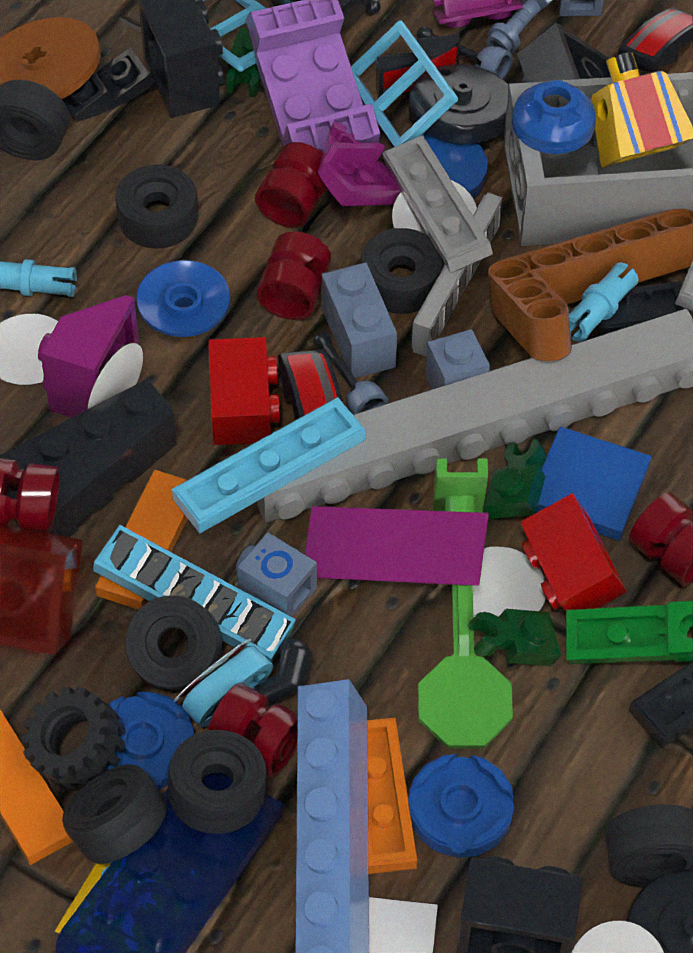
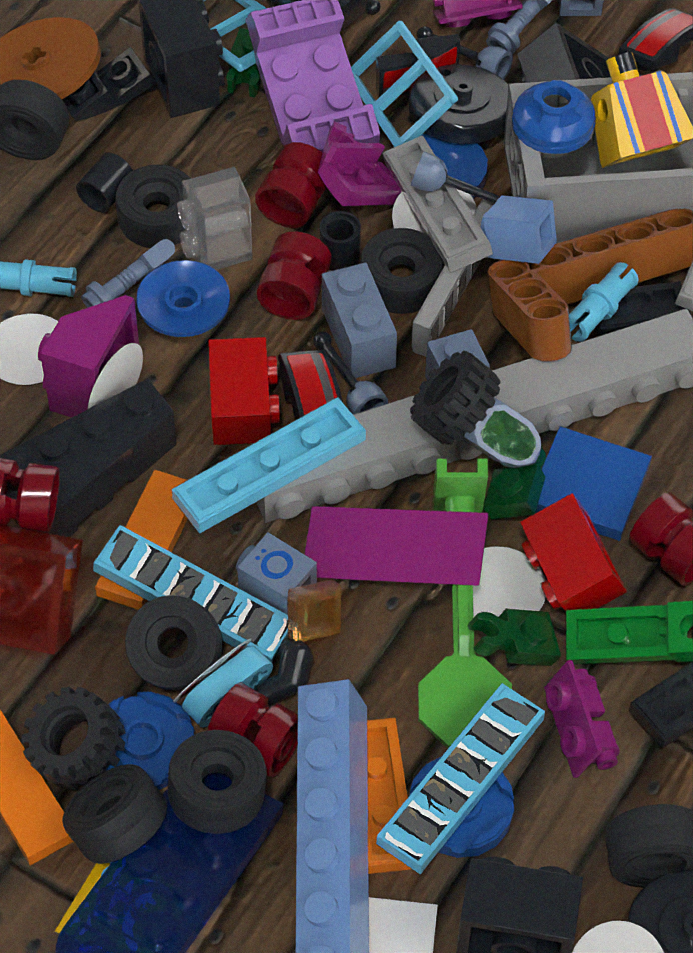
none -> black beam [76,152,133,213]
none -> sand blue hinge [81,239,175,308]
none -> clear brick [177,167,253,270]
none -> clear orange tile [288,580,341,641]
none -> black beam [319,211,361,271]
none -> tile [376,683,545,874]
none -> sand blue hinge [410,151,514,204]
none -> black tyre [410,351,501,445]
none -> rock [462,397,541,468]
none -> medium blue brick [481,195,557,264]
none -> magenta hinge [544,660,620,778]

